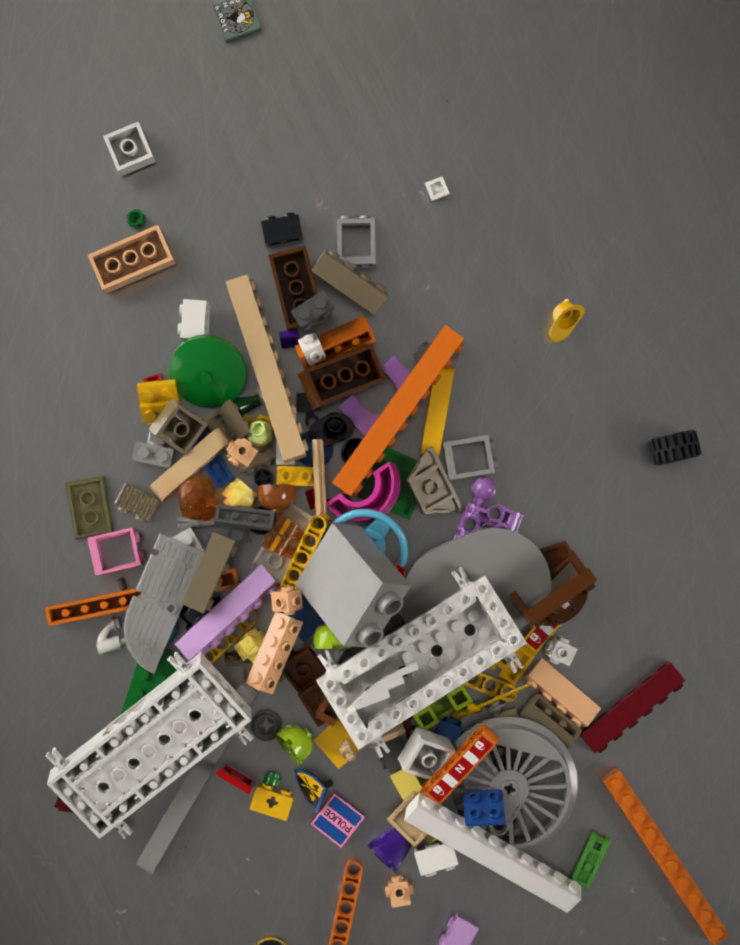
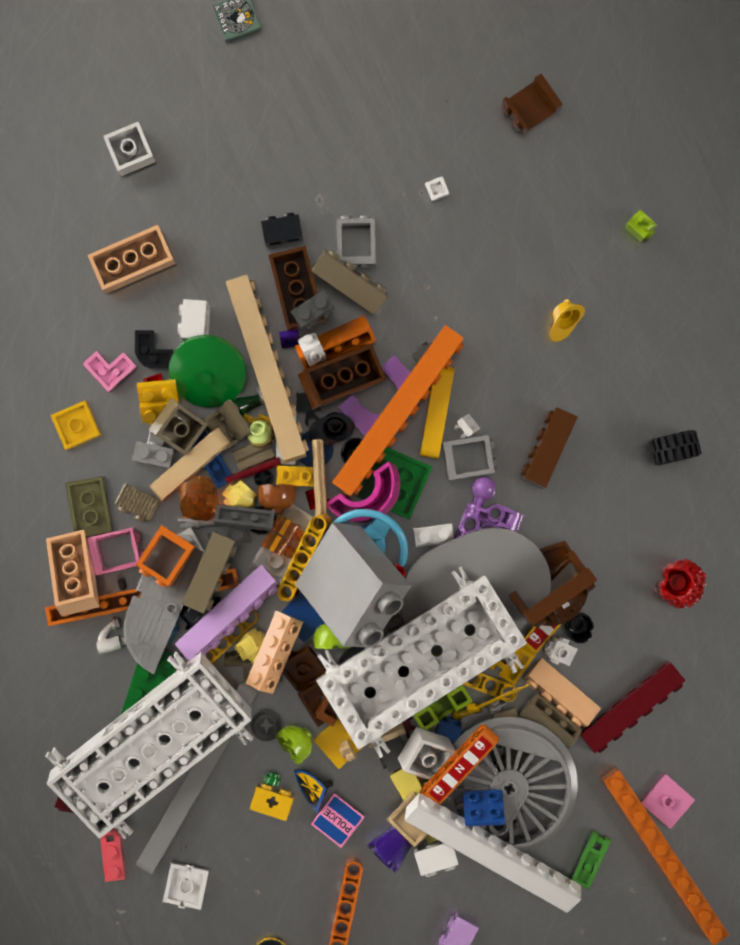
green plate [127,209,146,228] -> none
red tile [215,763,255,794] -> none
light nougat brick [225,438,258,469] -> none
light nougat brick [271,586,303,615] -> none
white slope [347,662,419,713] -> none
light nougat brick [385,875,413,908] -> none
dark tan wing [406,446,464,514] -> none
none -> light nougat brick [46,530,100,616]
none -> yellow tile [50,400,101,450]
none -> bright pink plate [83,351,137,392]
none -> coral plate [100,828,126,882]
none -> black plate [135,330,174,369]
none -> orange window [136,525,197,588]
none -> white plate [163,862,209,910]
none -> dark red bar [225,457,282,484]
none -> white brick [413,523,454,548]
none -> white tile [454,414,480,438]
none -> reddish brown panel [502,73,563,135]
none -> reddish brown brick [520,407,578,489]
none -> black hair [564,612,594,643]
none -> lime brick [624,210,657,242]
none -> bright pink plate [641,774,695,829]
none -> red hair [659,559,706,609]

